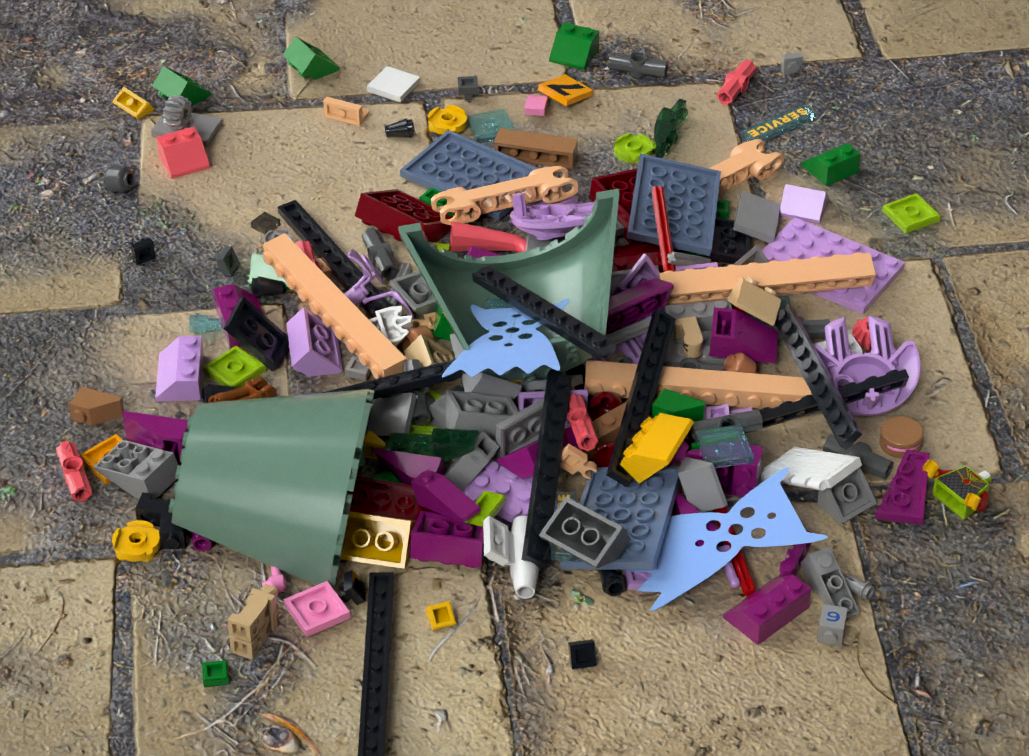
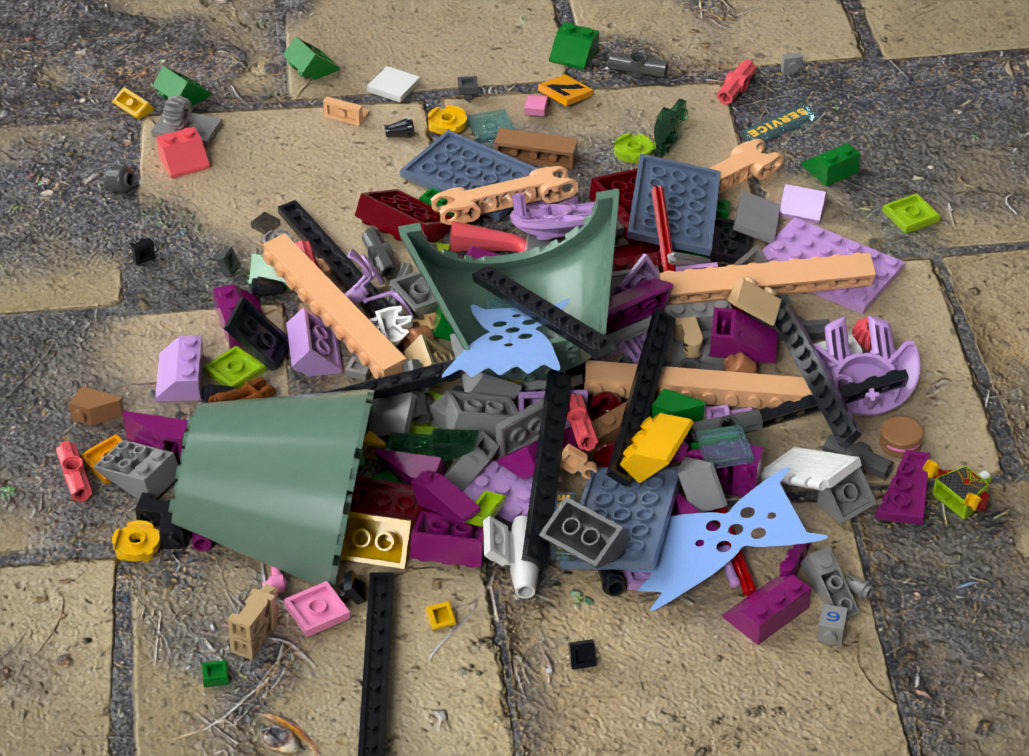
clear light blue cone [189,313,221,334] -> none

